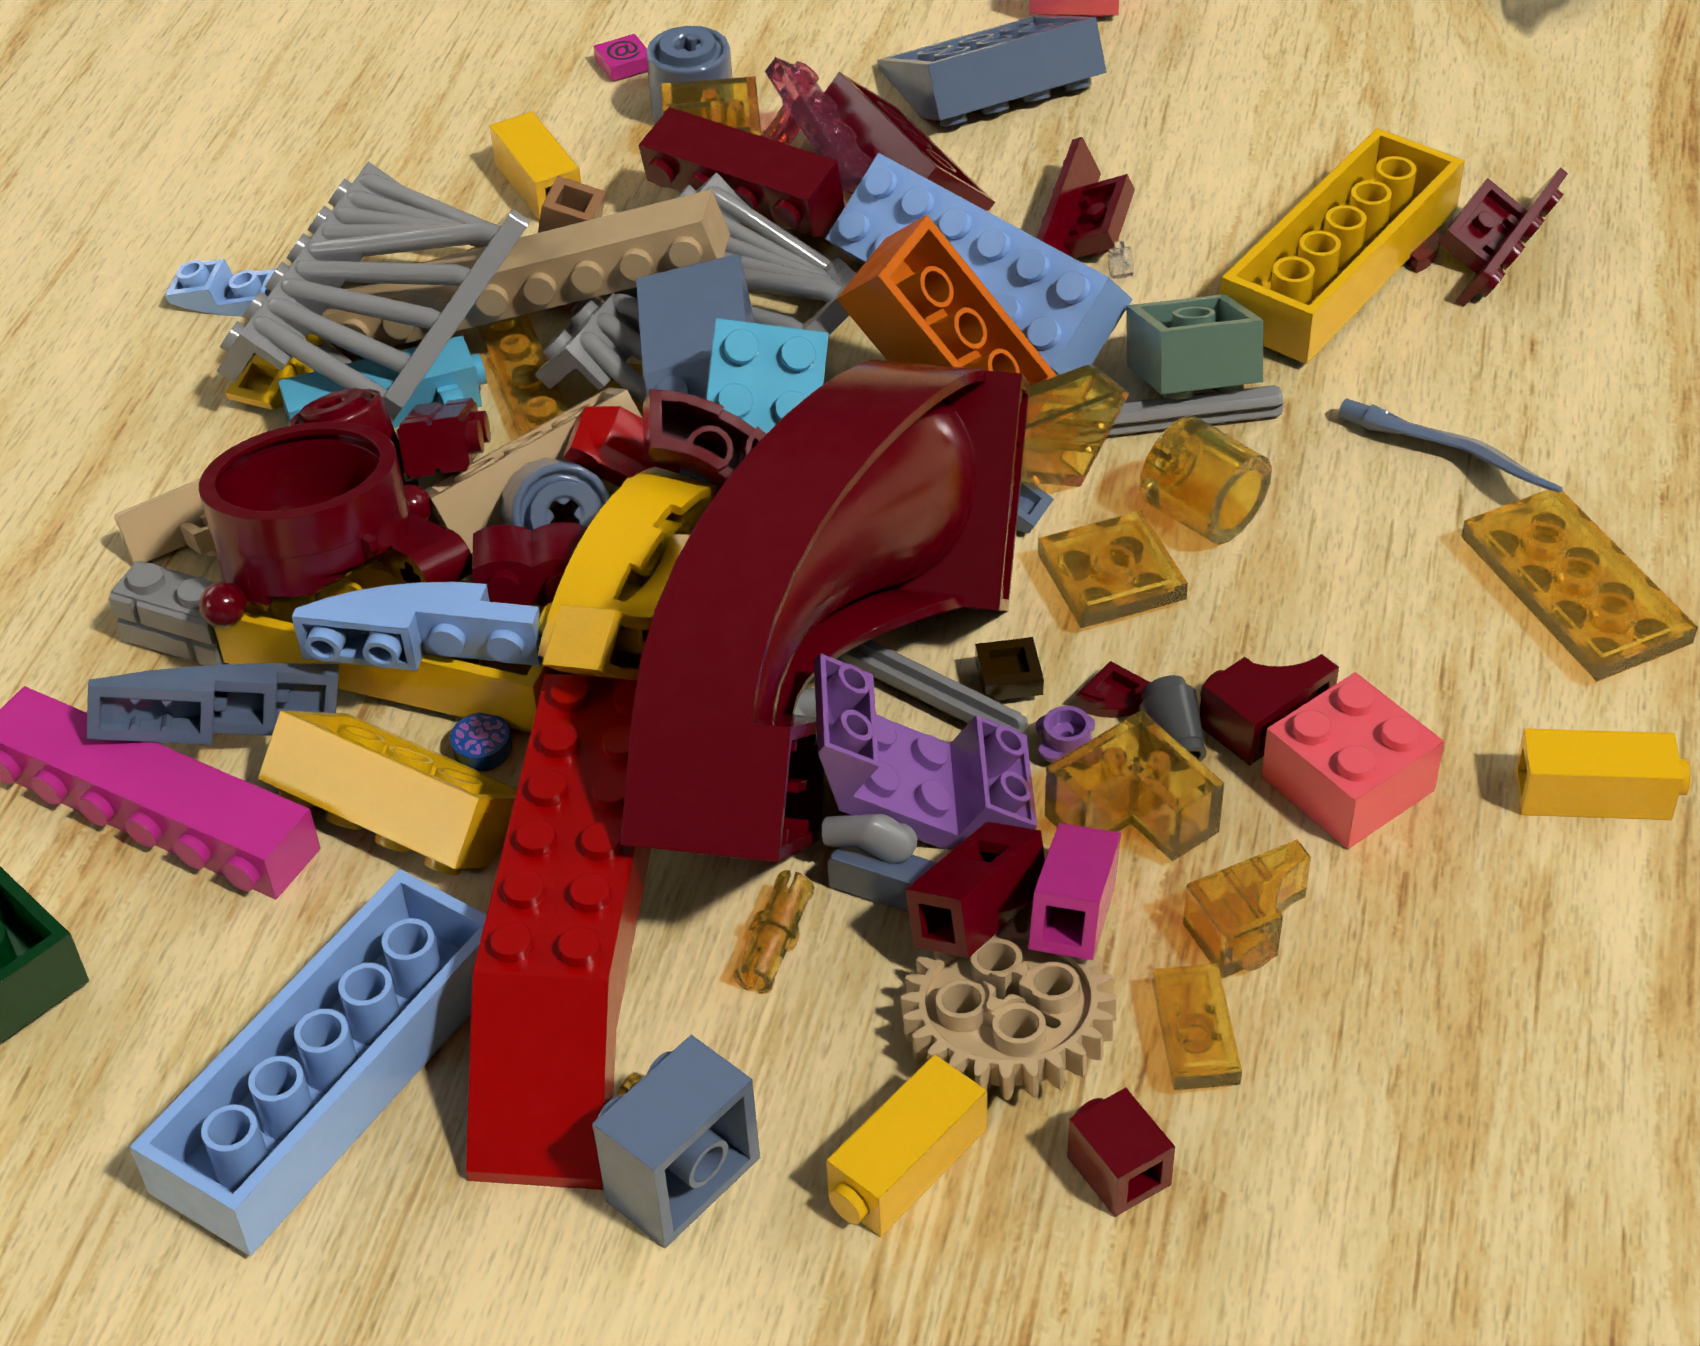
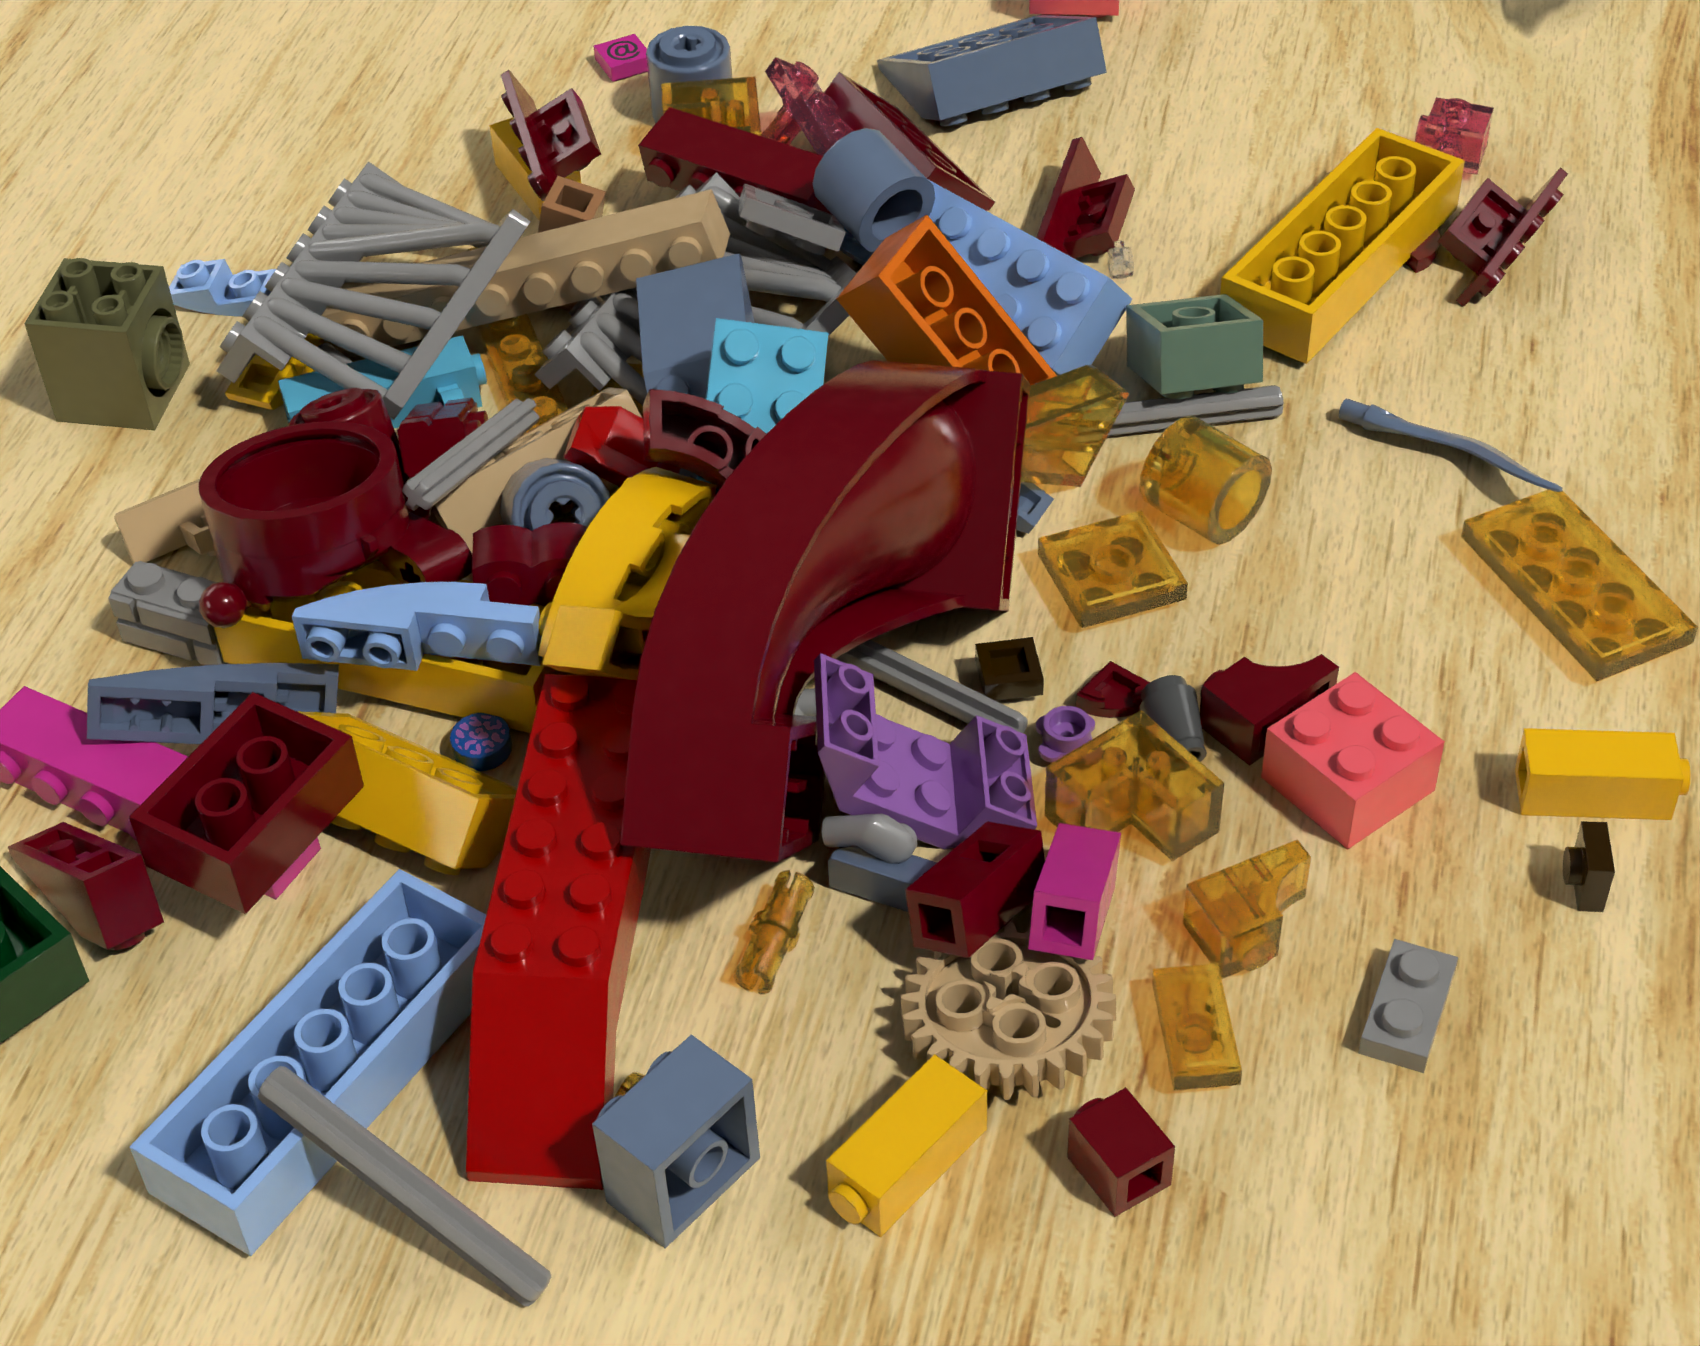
none -> dark red slope [8,822,164,950]
none -> olive brick [24,258,190,430]
none -> dark red brick [129,692,364,915]
none -> light grey axle [258,1066,551,1306]
none -> light grey axle [402,398,540,511]
none -> dark red bracket [501,70,601,201]
none -> light grey plate [738,184,846,255]
none -> sand blue piece [813,128,935,252]
none -> light grey plate [1358,939,1458,1073]
none -> clear pink brick [1415,97,1494,175]
none -> dark brown plate [1563,821,1615,912]

